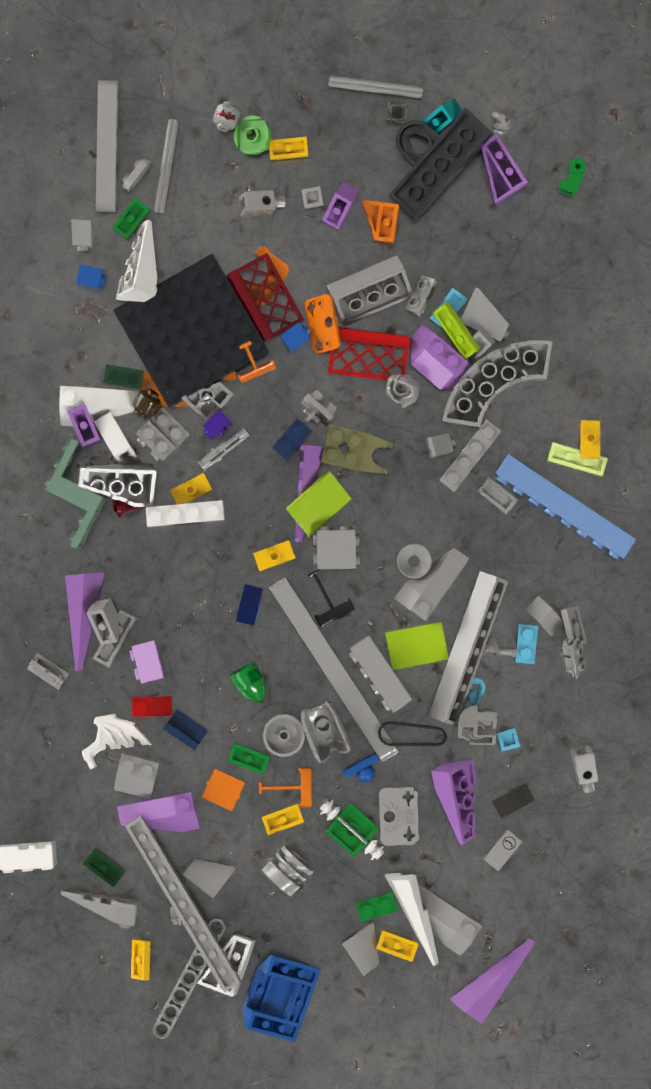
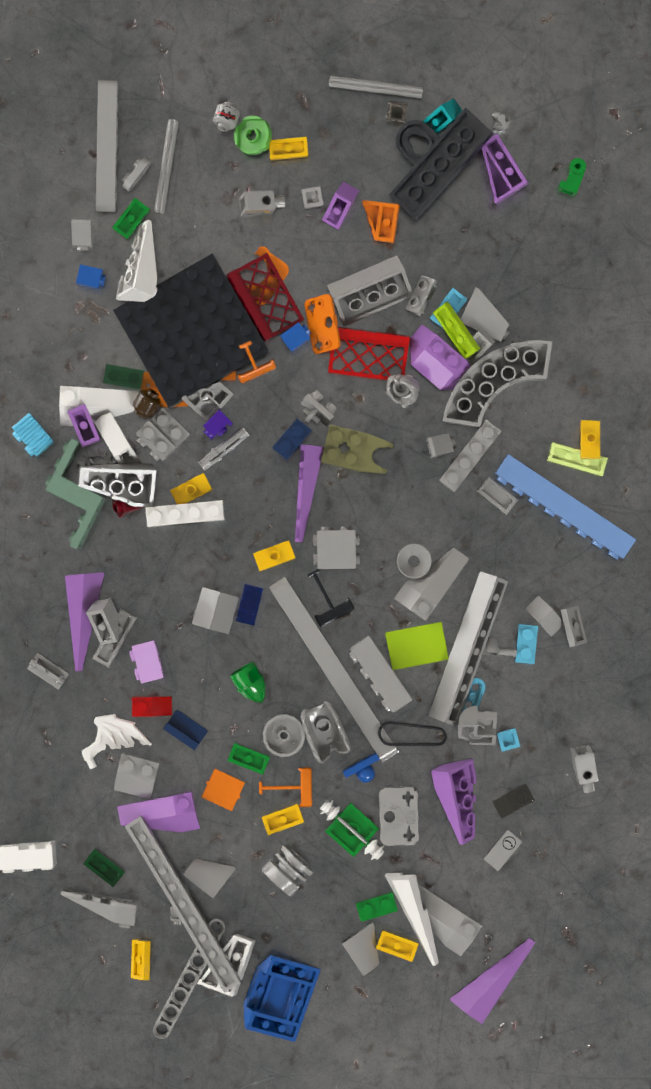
lime tile [286,470,352,537] -> none
light grey hinge [562,636,586,678] -> none
none -> medium azure brick [12,413,55,457]
none -> light grey slope [192,587,239,634]

